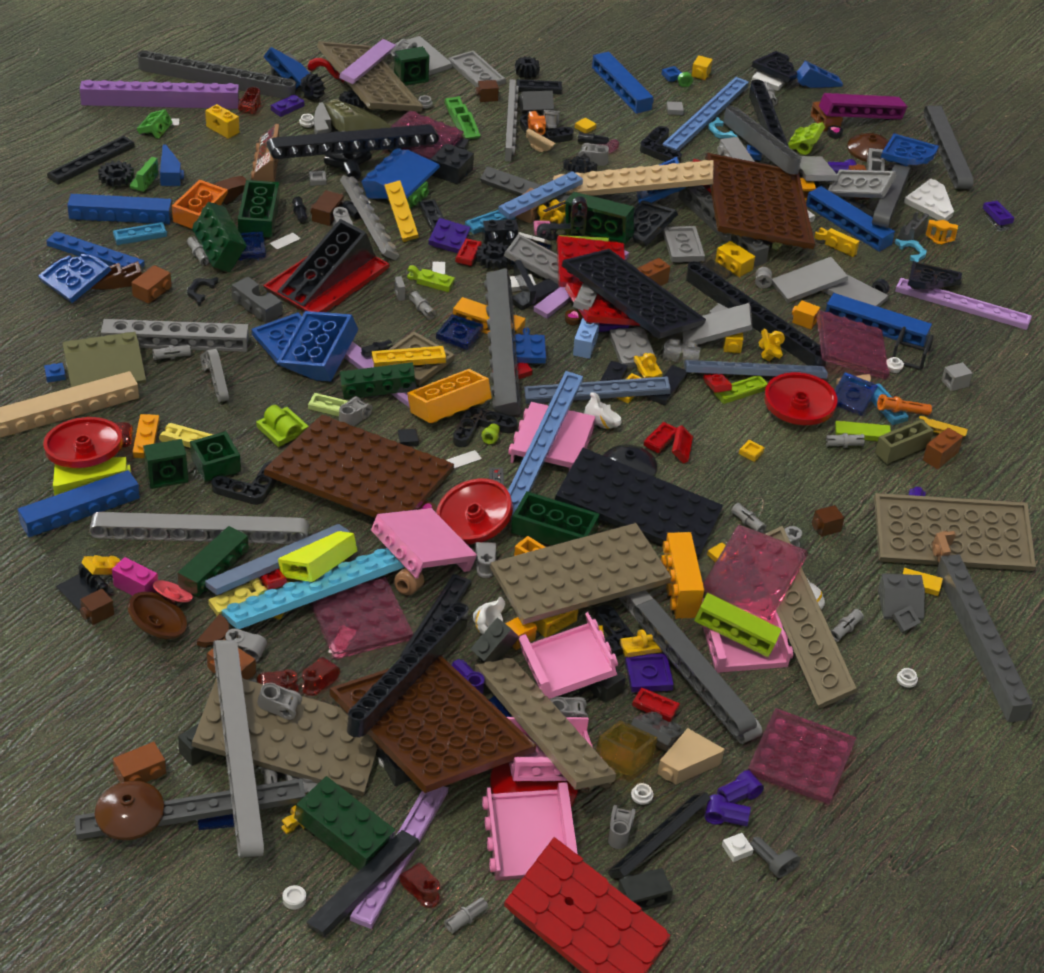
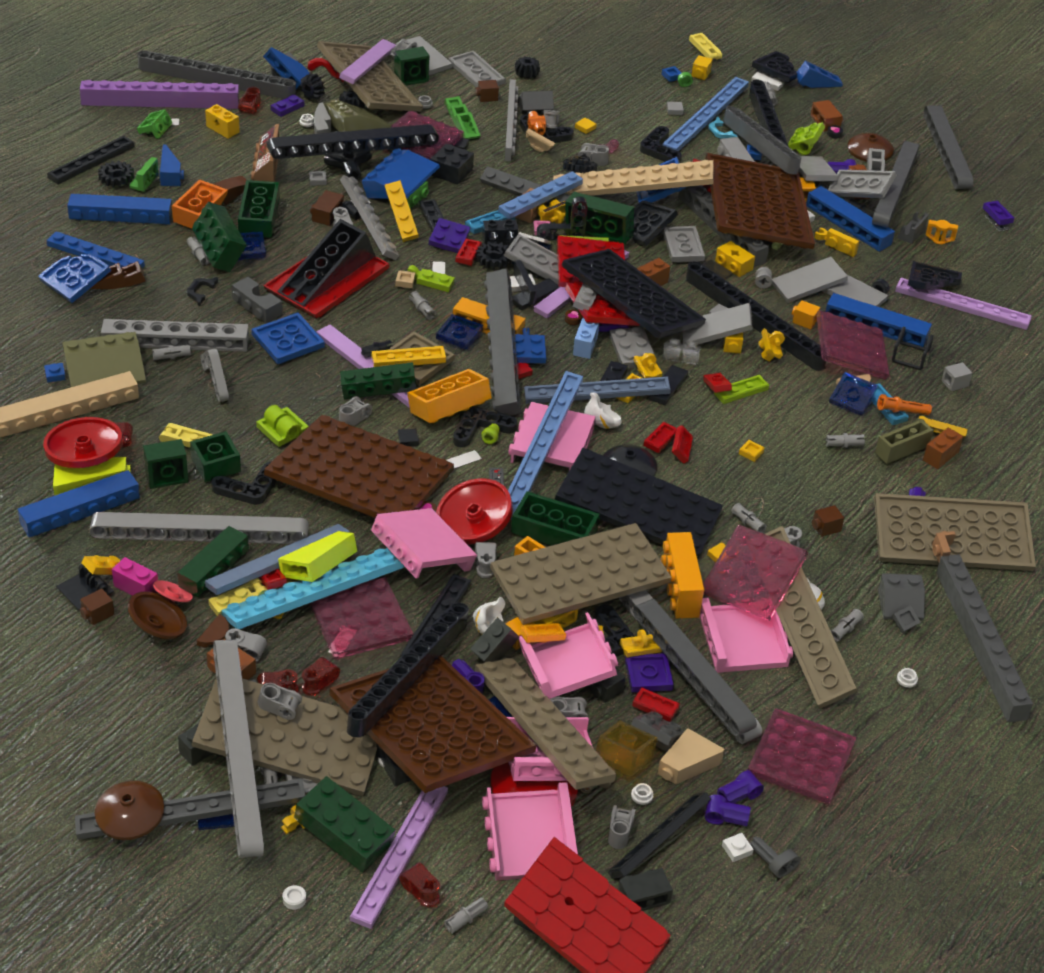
dark azure tile [113,222,167,245] -> none
dark orange brick [113,742,167,783] -> none
dark orange brick [131,265,172,304] -> none
light orange plate [133,414,160,458] -> none
white sticker [270,233,301,249] -> none
blue slope [277,311,358,381] -> none
black axle [292,196,307,223] -> none
black tile [306,830,420,937] -> none
yellowish green tile [308,393,348,416] -> none
light grey tile [394,276,405,301] -> none
medium nougat head [394,567,424,596] -> none
black tile [516,79,562,94] -> none
black axle [578,132,609,146] -> none
blue brick [592,52,654,114] -> none
sand blue tile [684,360,828,379] -> none
lime brick [694,592,782,657] -> none
red dish [764,372,837,425] -> none
magenta brick [819,93,908,119] -> none
lime tile [834,421,891,441] -> none
blue plate [881,133,939,166] -> none
white plate [886,357,904,373] -> none
medium azure helmet [895,239,927,262] -> none
yellow tile [903,568,943,596] -> none
white plate [904,179,954,221] -> none
none -> tan plate [395,270,415,288]
none -> light orange plate [519,623,566,643]
none -> light yellow plate [689,33,722,60]

